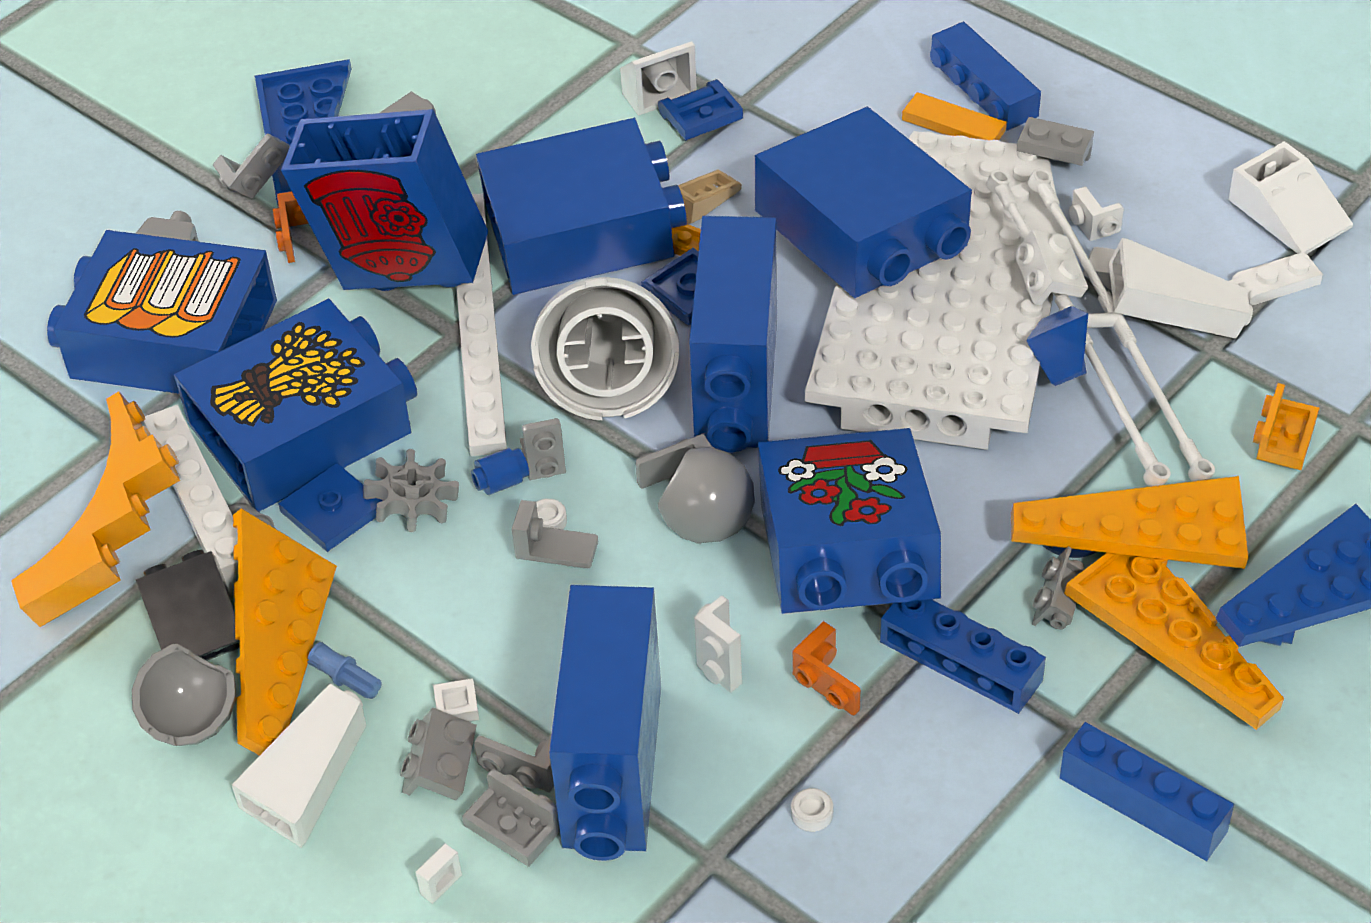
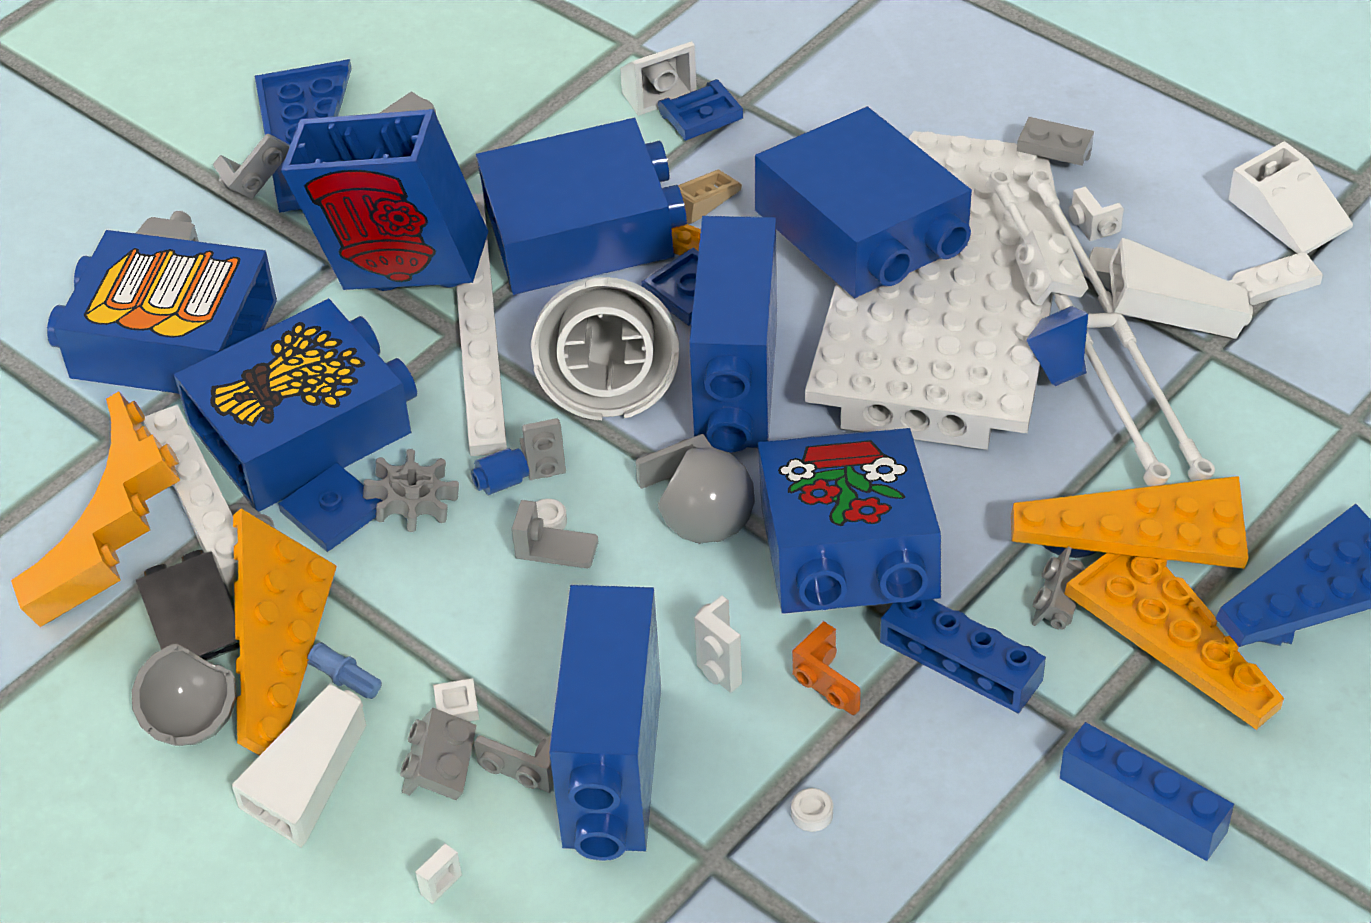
orange bracket [272,191,309,263] -> none
light grey bracket [462,769,560,867] -> none
light orange tile [902,92,1007,140] -> none
blue brick [930,21,1041,131] -> none
light orange bracket [1253,383,1320,470] -> none

